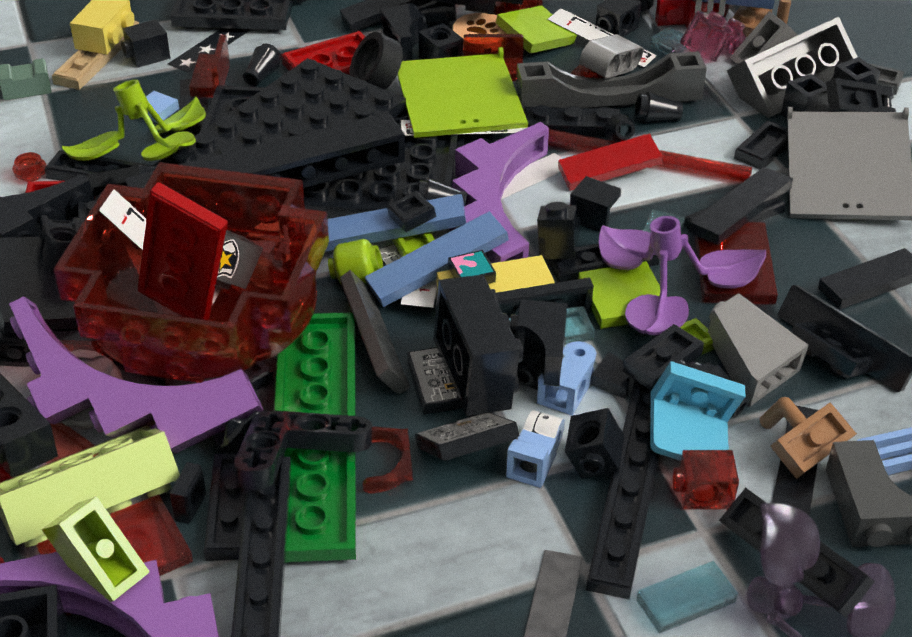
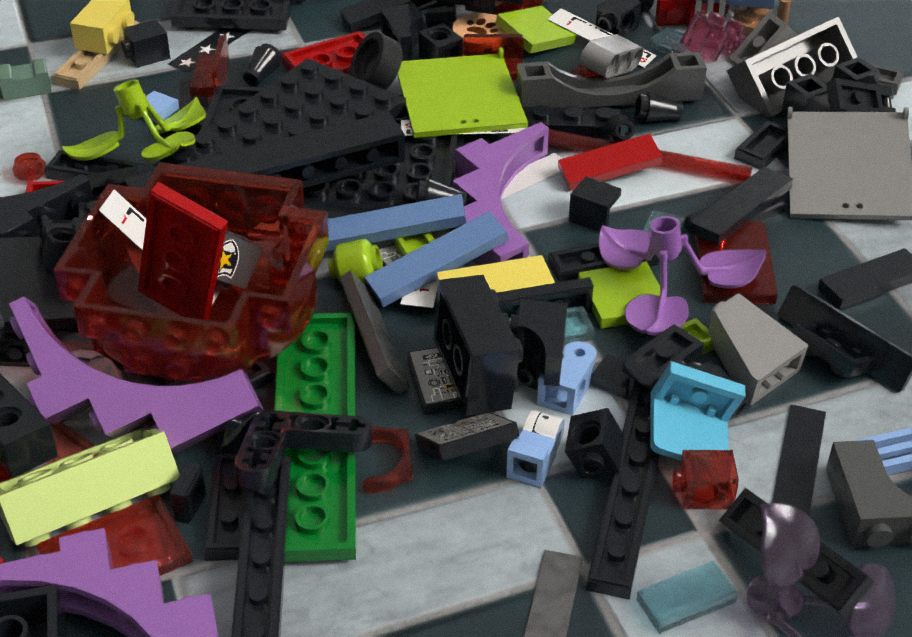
lime slope [41,496,150,602] -> none
black tile [386,191,436,232] -> none
tile [448,250,496,284] -> none
black arch [537,202,580,259] -> none
medium nougat plate [760,397,857,479] -> none

